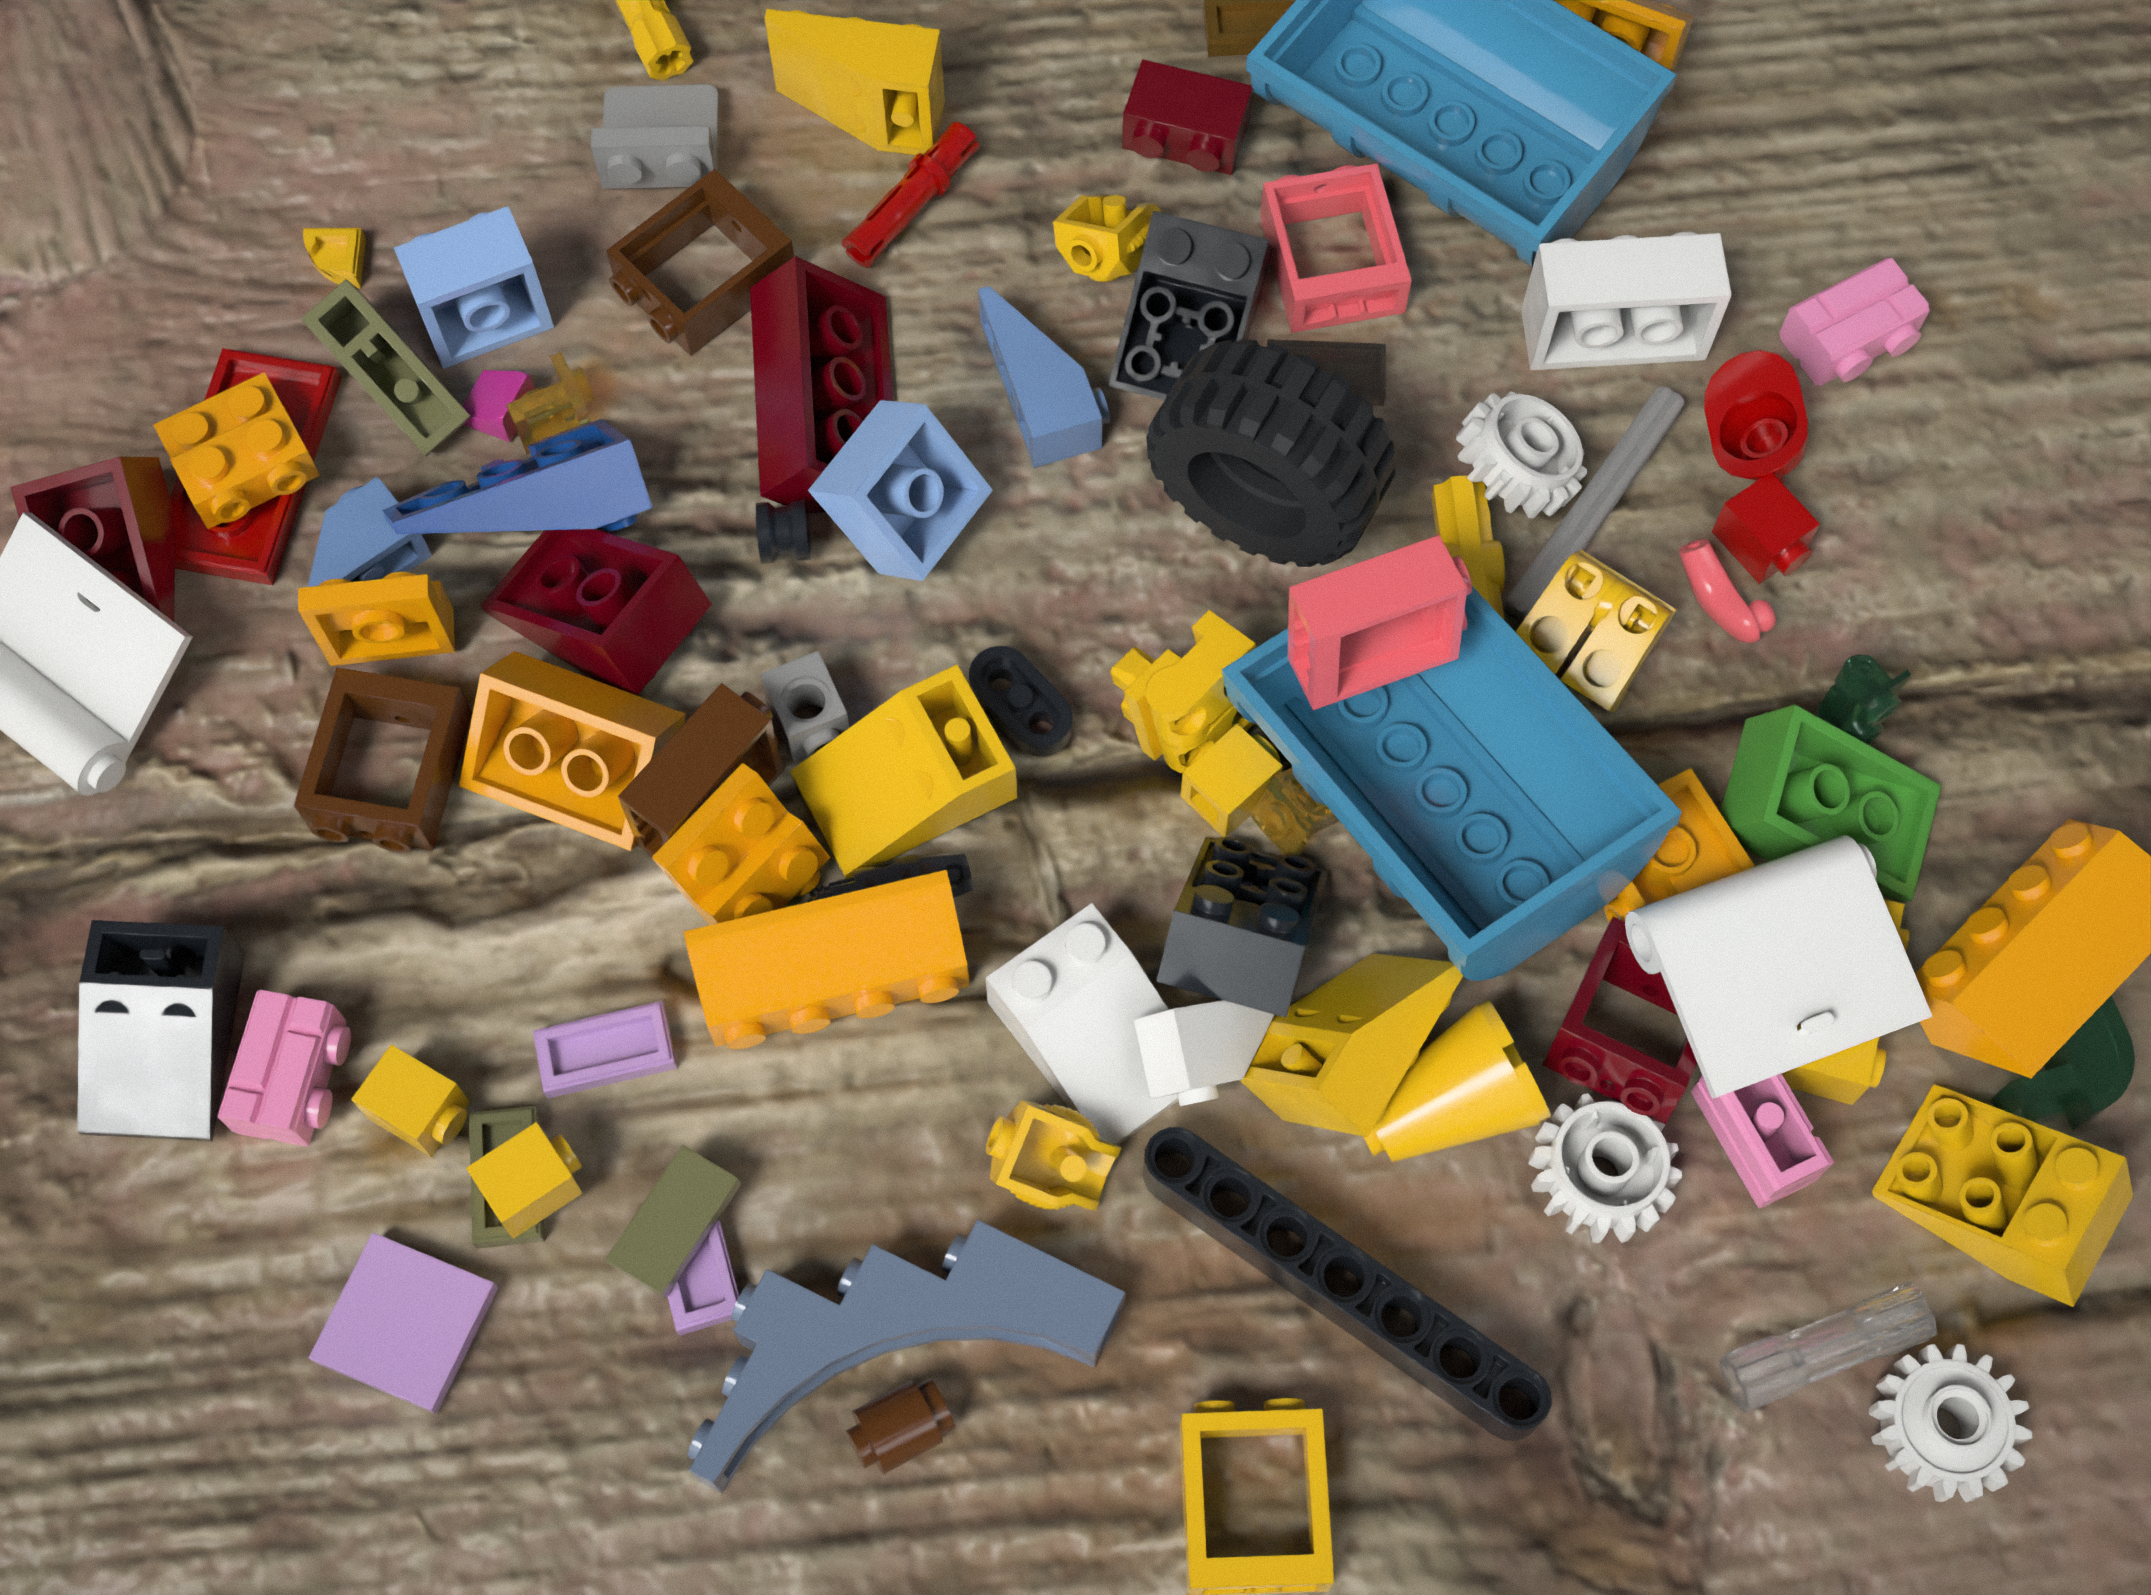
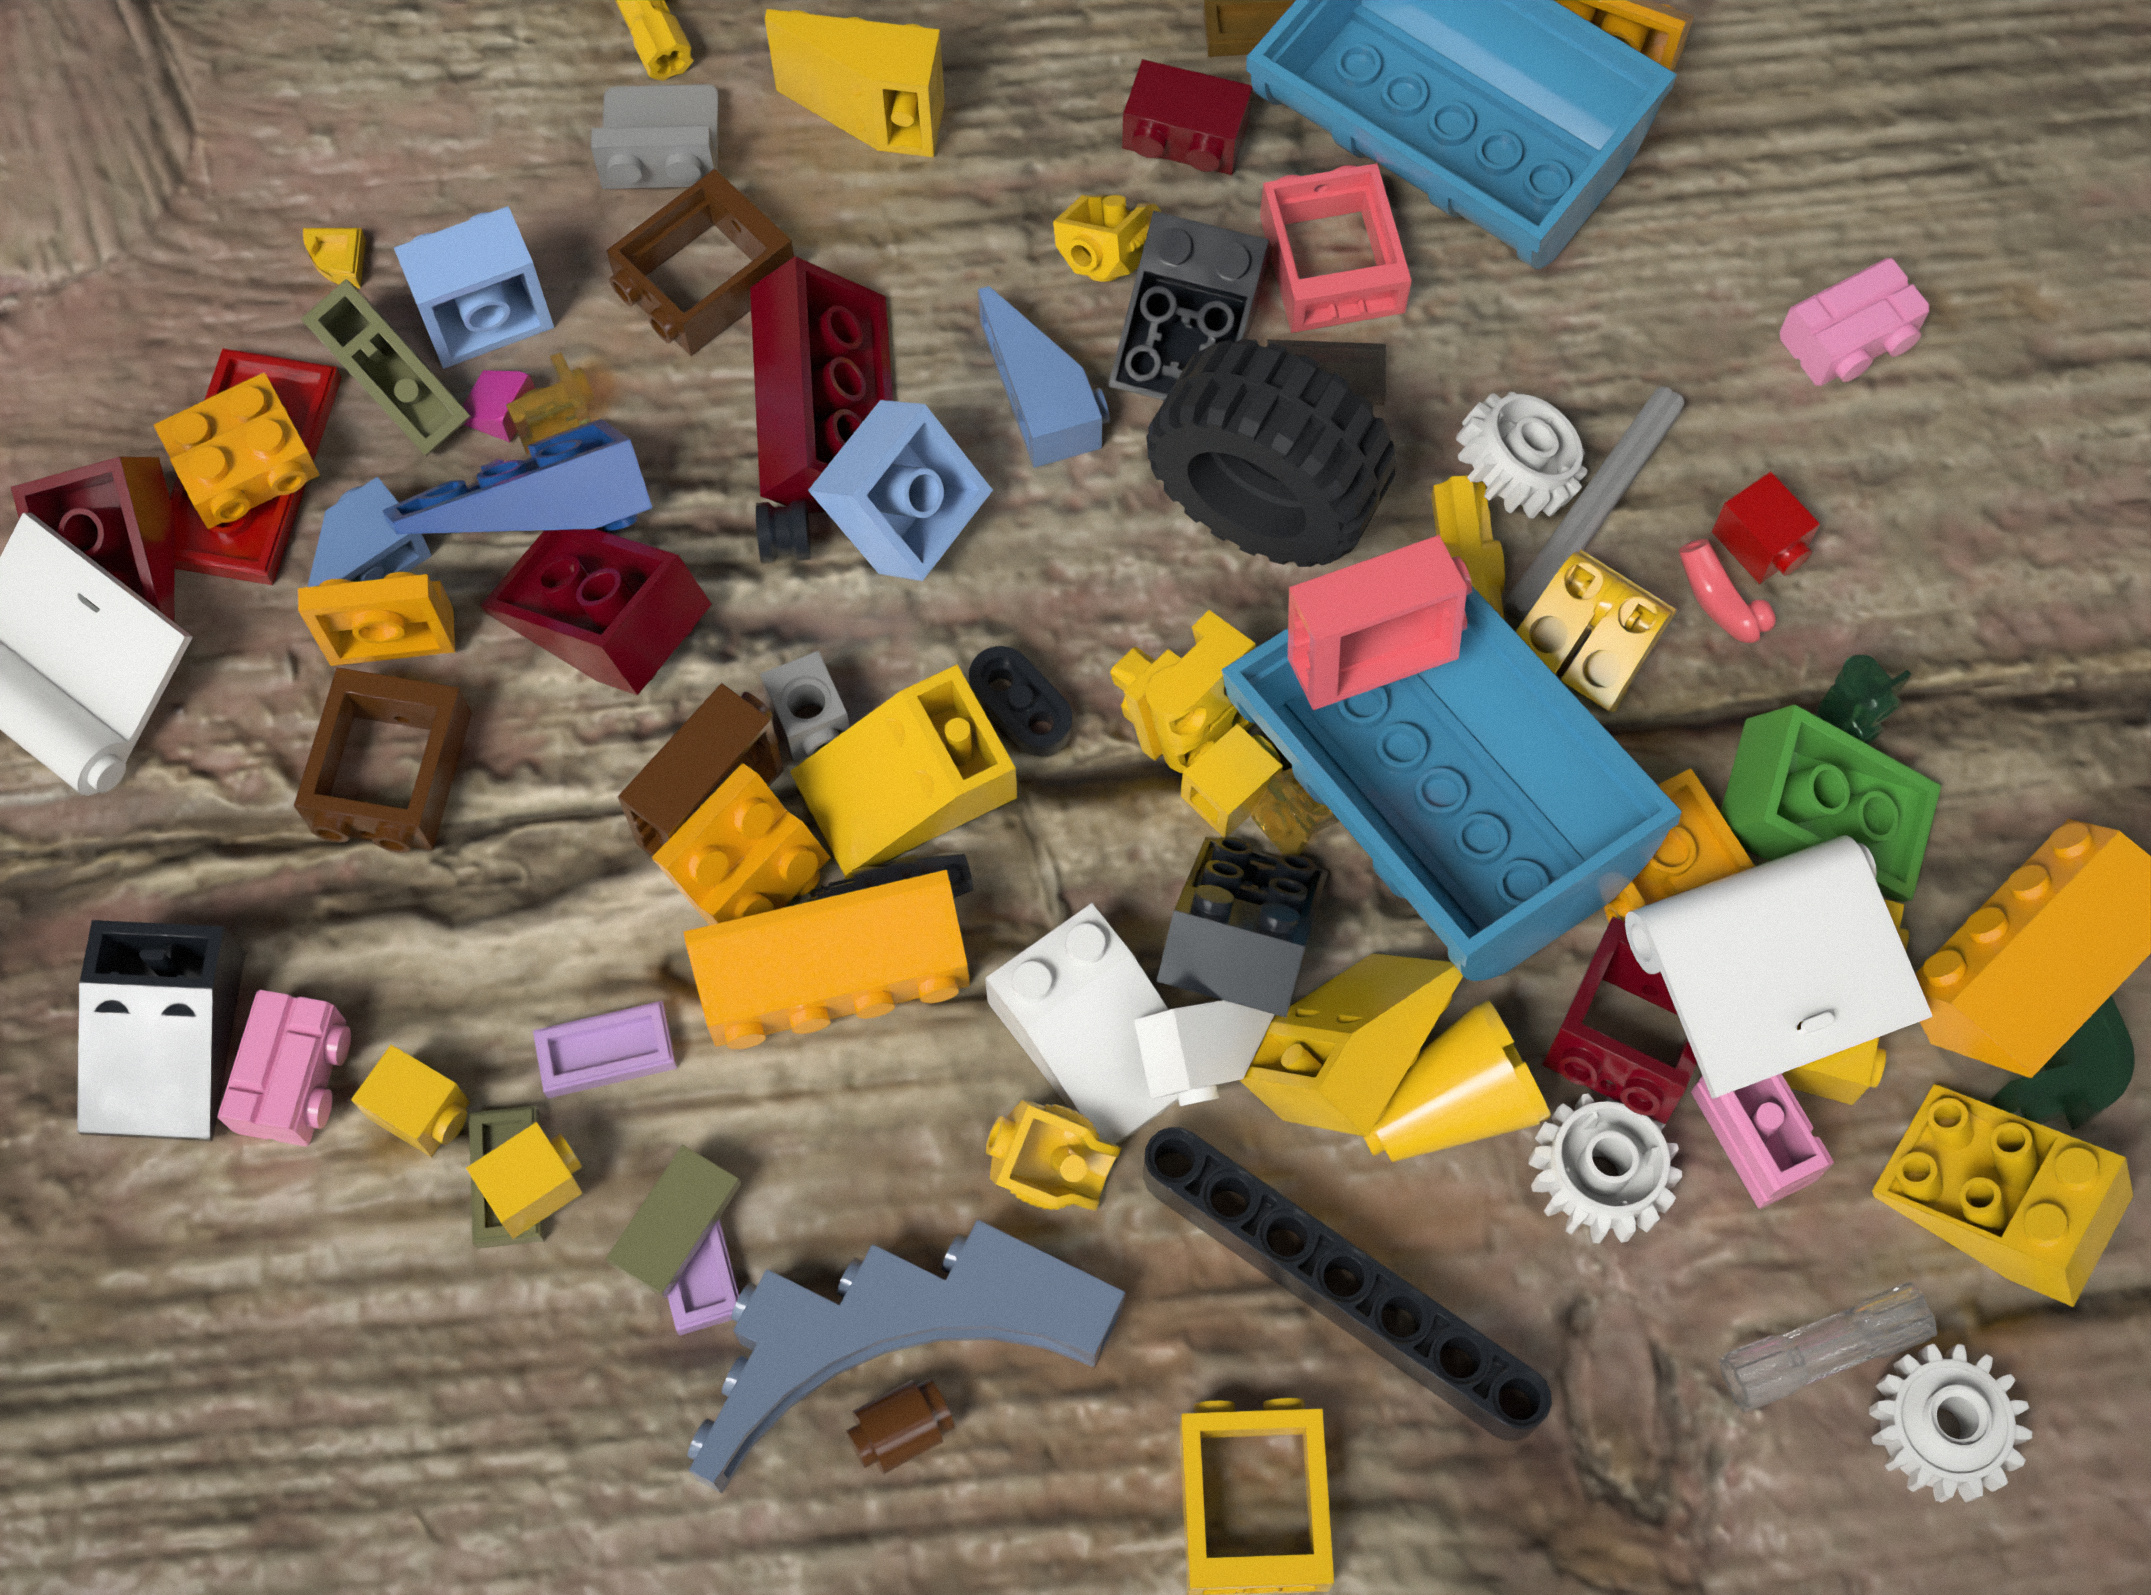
lavender tile [308,1232,498,1414] -> none
light orange slope [459,651,686,851] -> none
red pin [842,122,980,268] -> none
white brick [1521,232,1732,370] -> none
red piece [1704,350,1809,483] -> none

